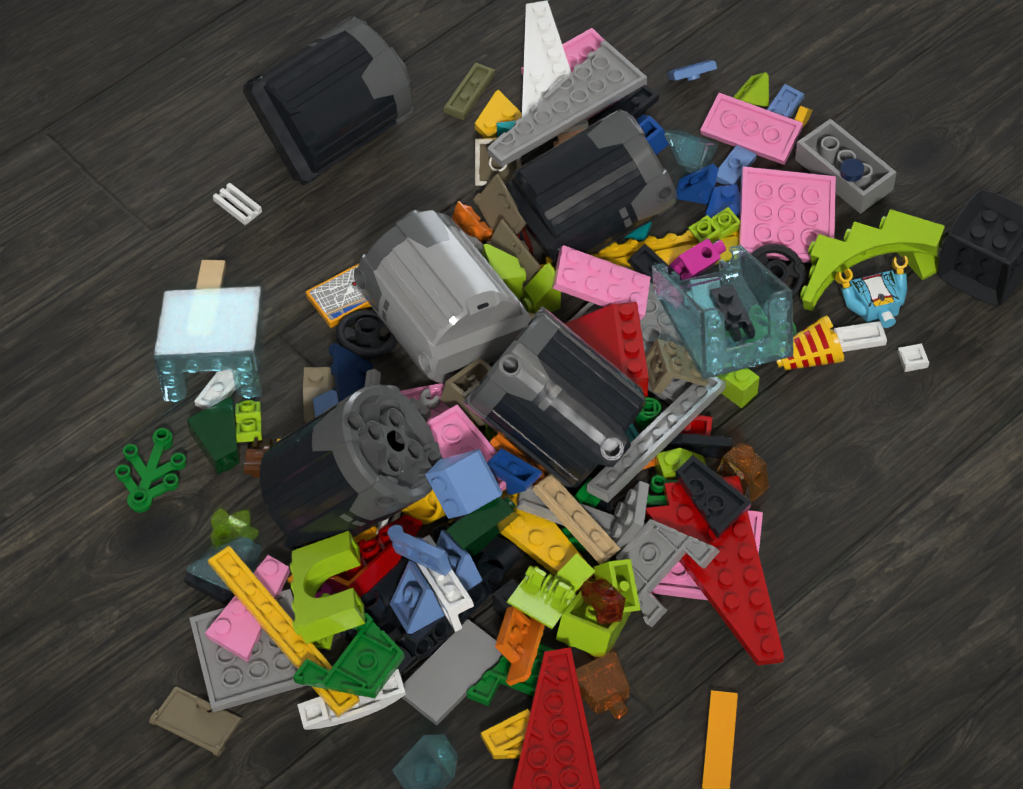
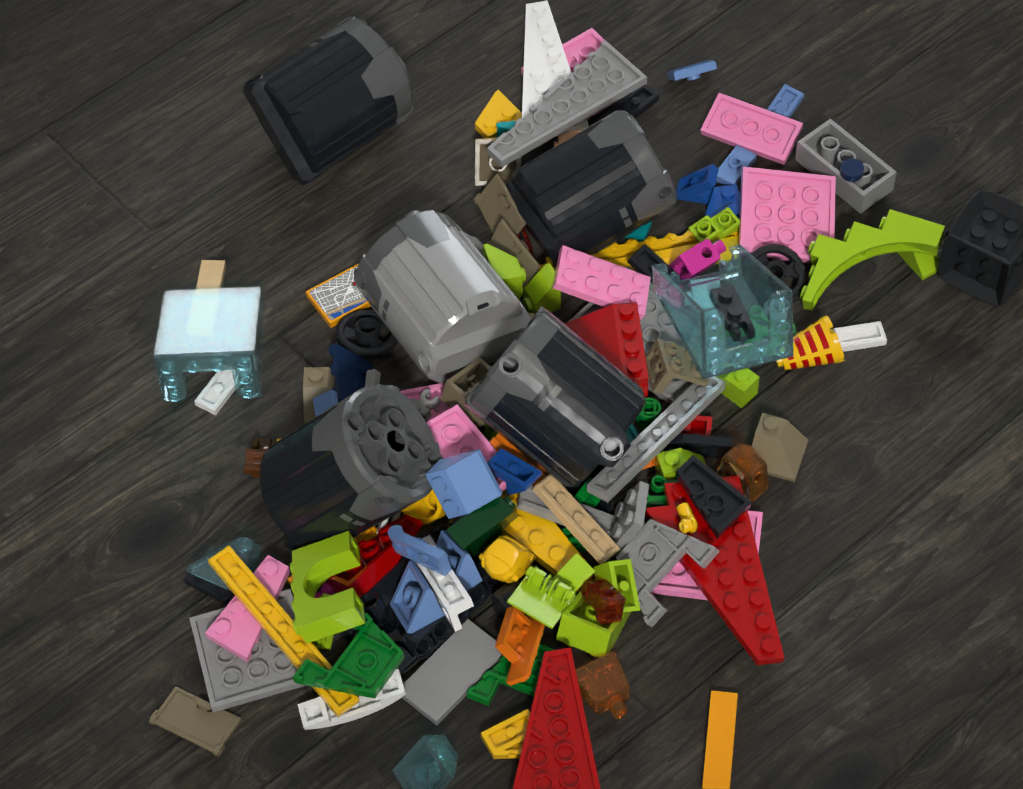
green plant [115,428,187,513] -> none
dark green slope [187,397,240,474] -> none
clear neon green plate [211,508,259,549] -> none
white tile [213,183,262,225] -> none
lime slope [235,400,262,443] -> none
olive tile [444,62,495,120] -> none
orange hinge [452,201,493,243] -> none
blue slope [636,114,670,155] -> none
clear light blue slope [665,129,719,173] -> none
lime slope [733,72,769,107] -> none
yellow tile [794,106,813,129] -> none
torso [835,256,908,328] -> none
white tile [897,343,929,372] -> none
none -> yellow helmet [479,535,536,583]
none -> yellow arm [676,503,698,534]
none -> dark tan slope [746,413,808,482]

